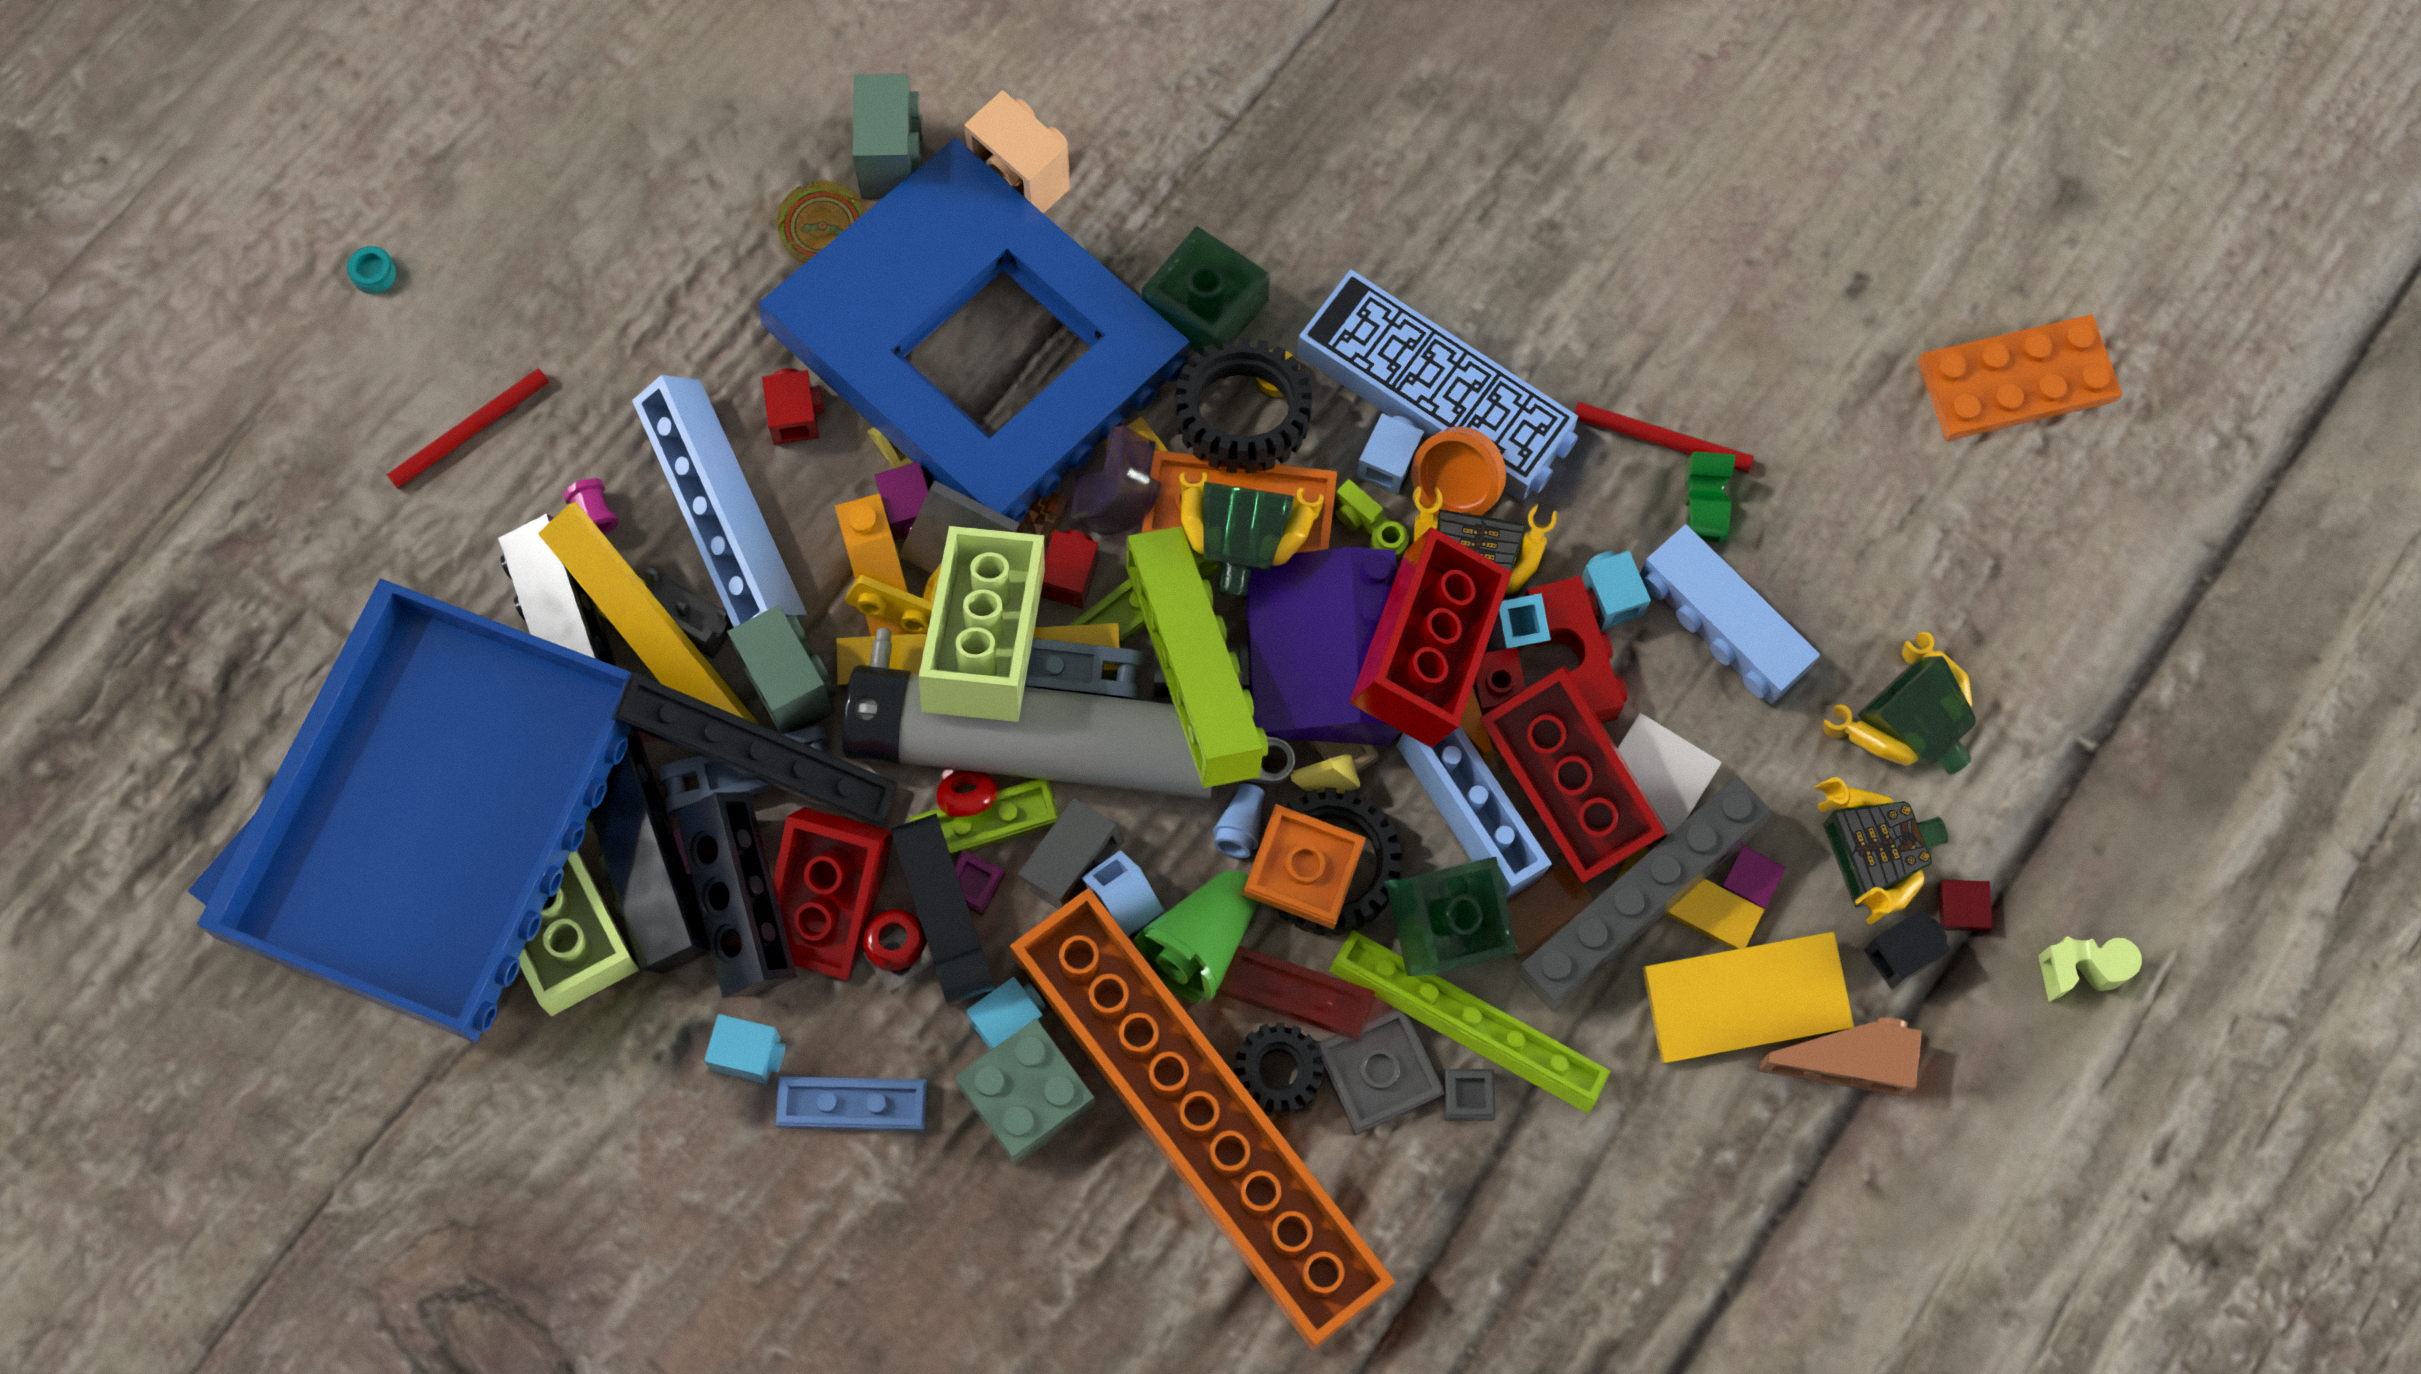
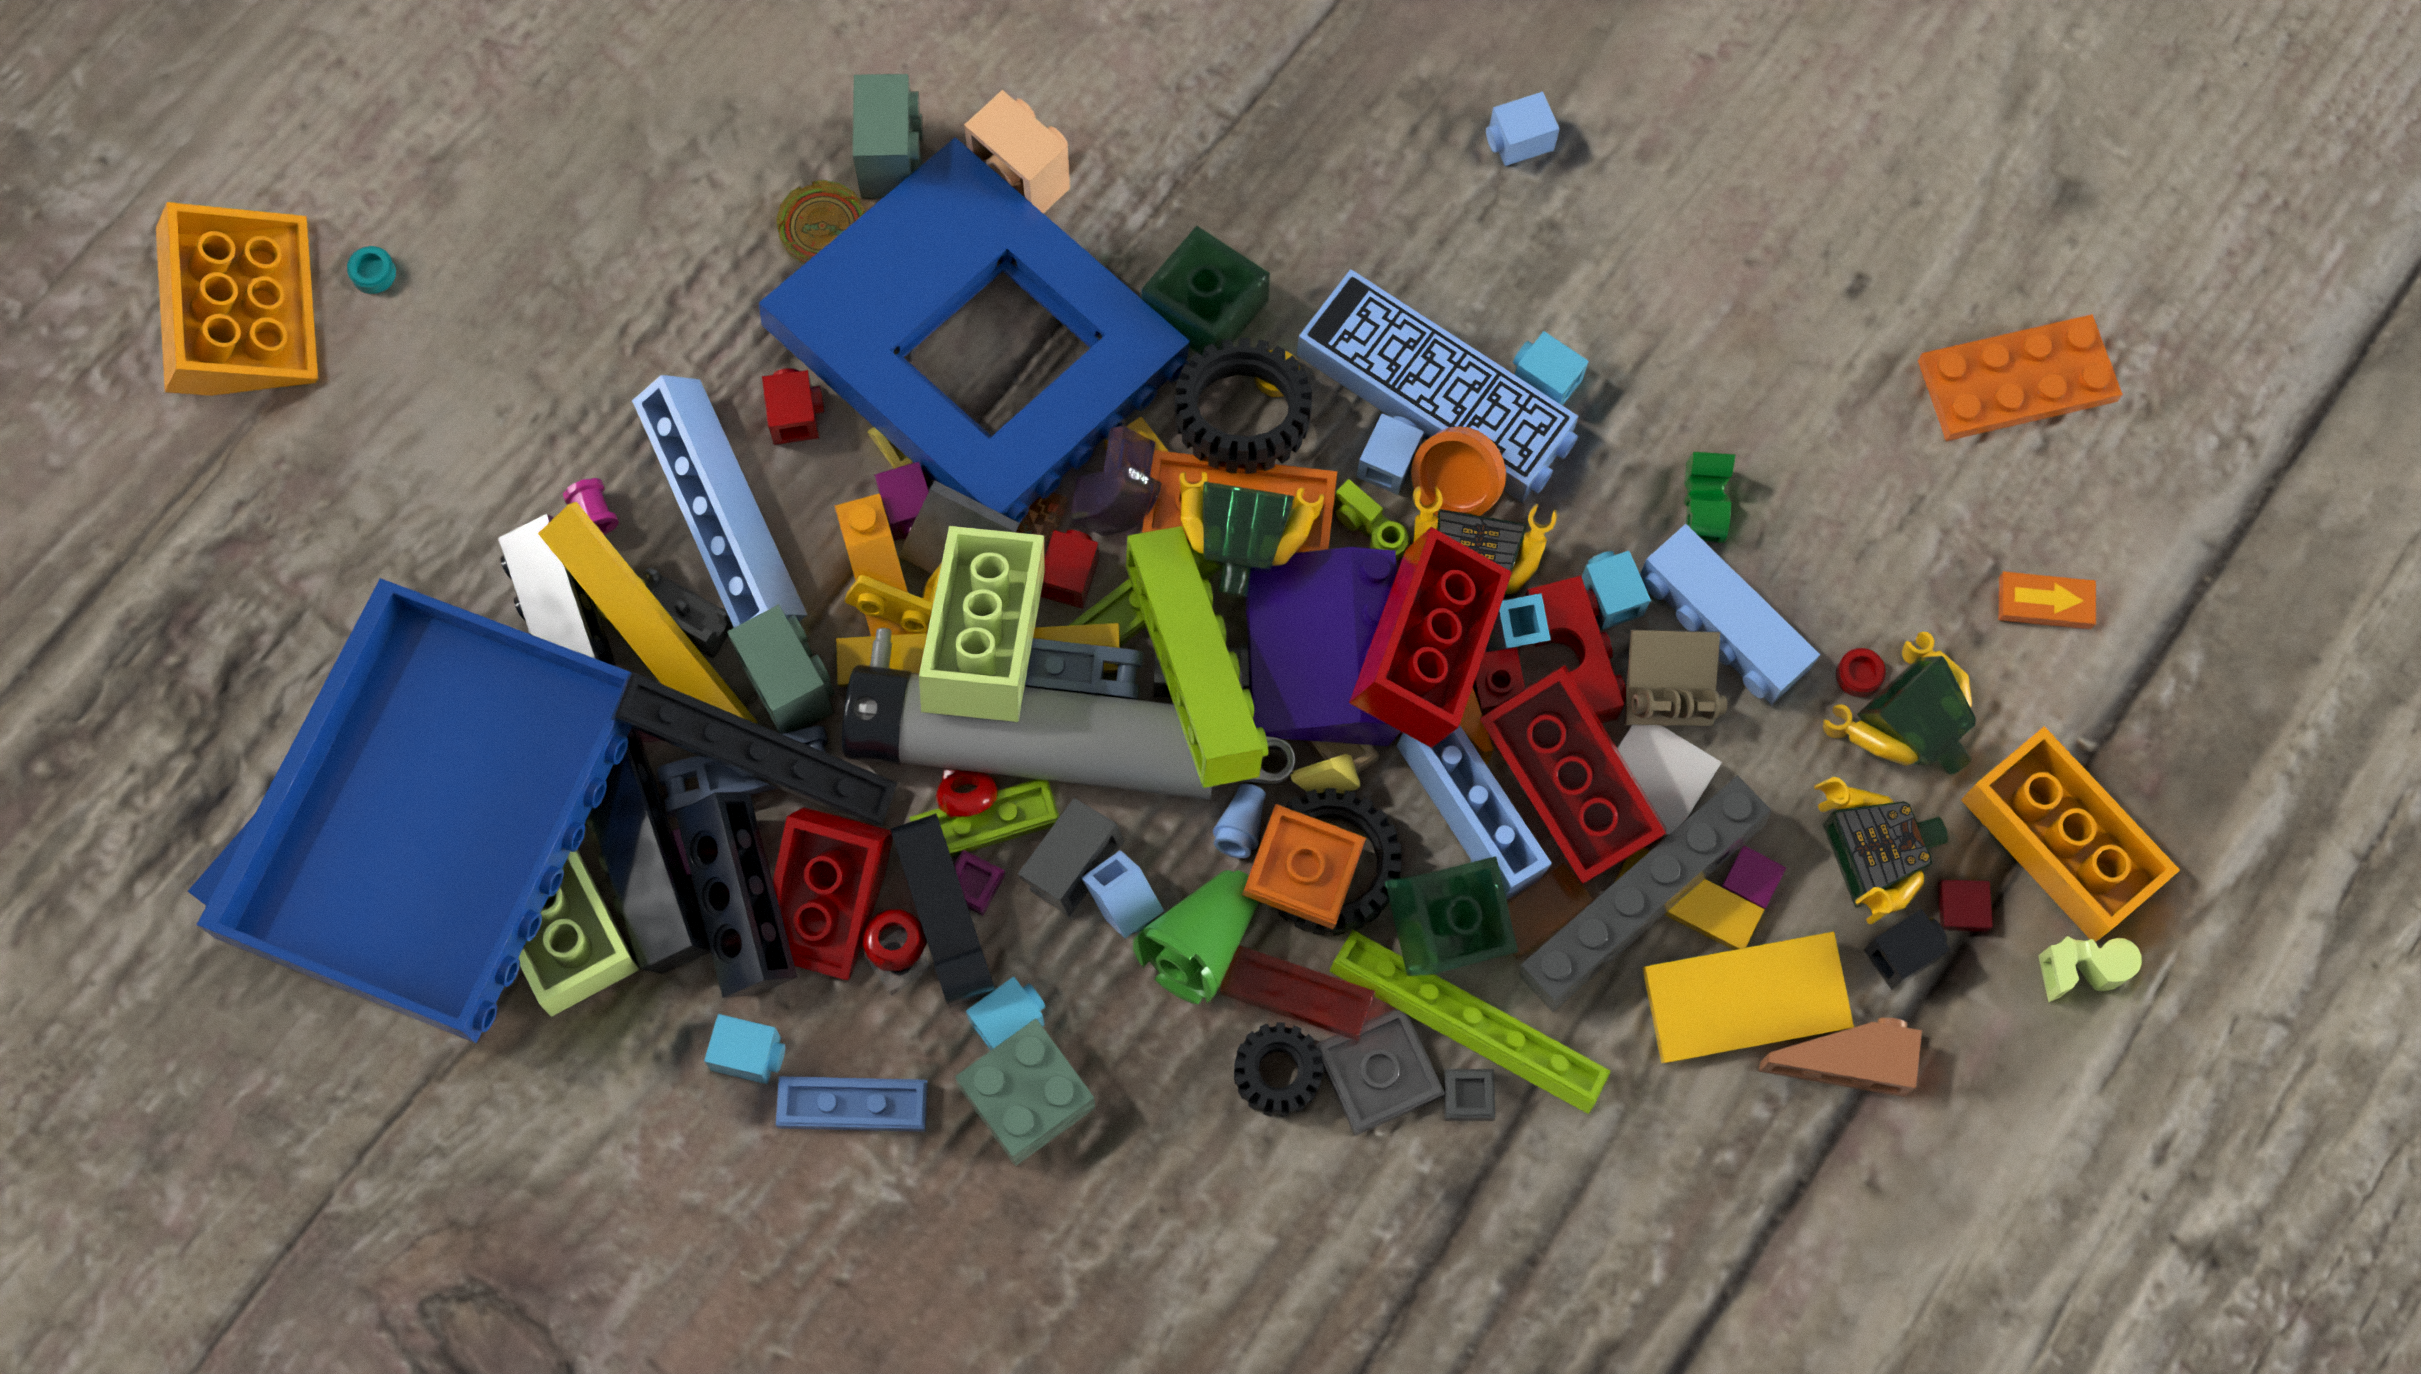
red bar [386,368,549,489] -> none
orange brick [1010,887,1395,1351] -> none
red bar [1574,401,1754,473] -> none
none -> light orange slope [156,202,318,396]
none -> light blue brick [1486,92,1559,166]
none -> medium azure brick [1513,331,1589,406]
none -> dark tan hinge [1624,630,1727,726]
none -> red tile [1836,648,1886,697]
none -> light orange brick [1961,726,2180,942]
none -> orange tile [1998,571,2096,629]

